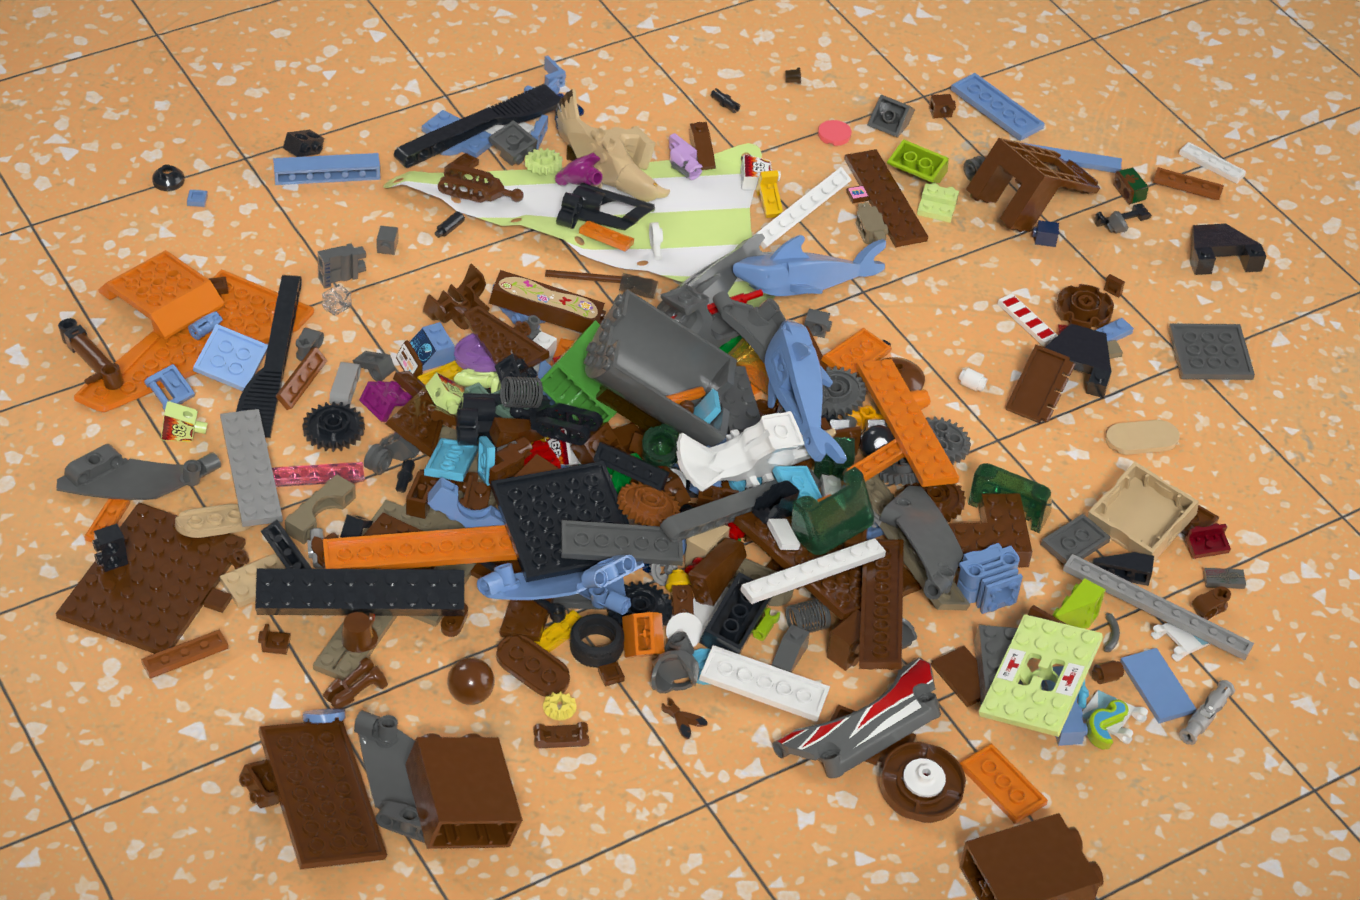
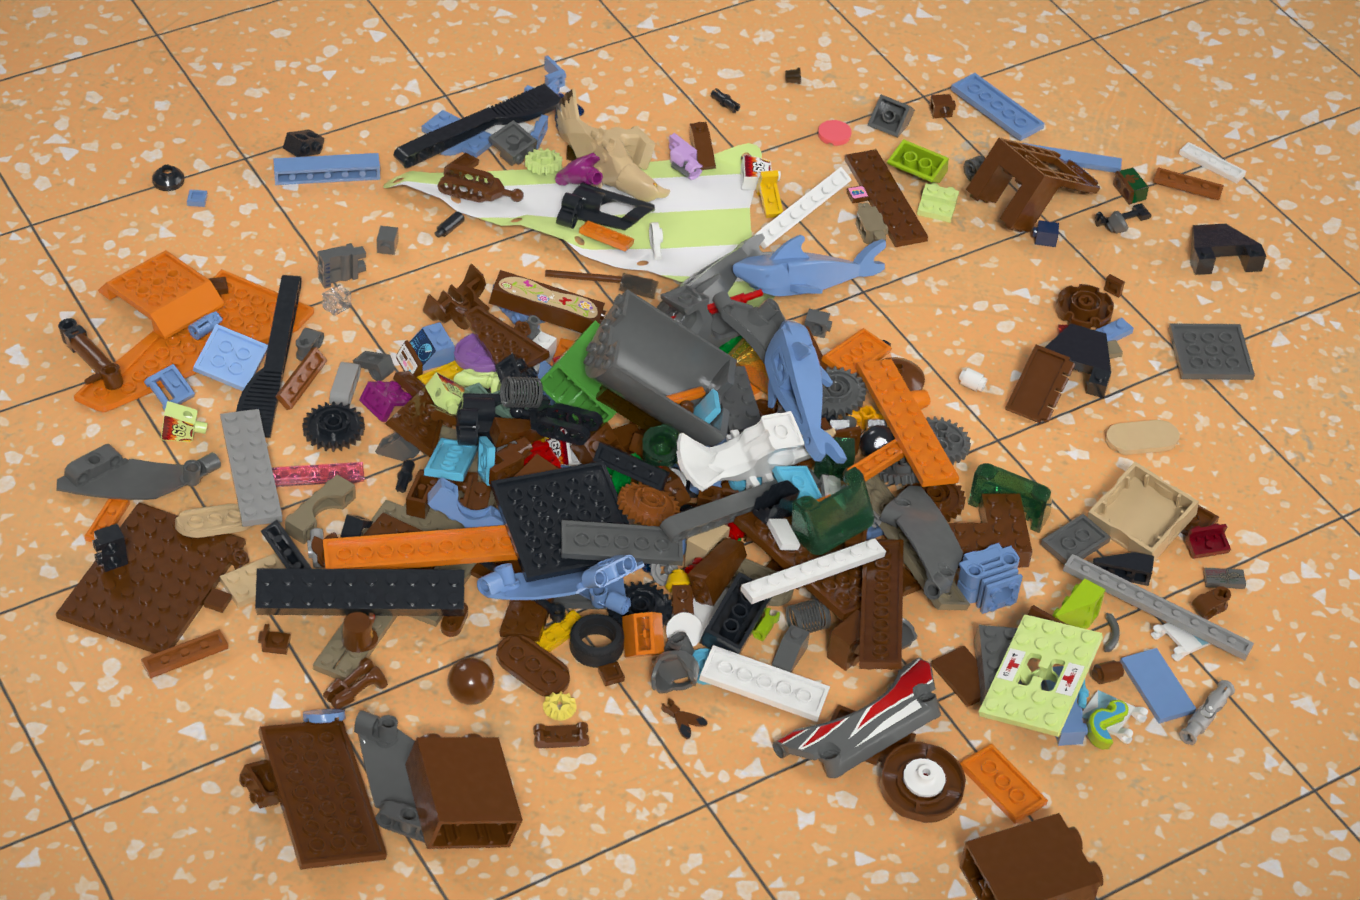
dark grey wheel [364,444,393,475] -> none
white tile [998,294,1058,347] -> none

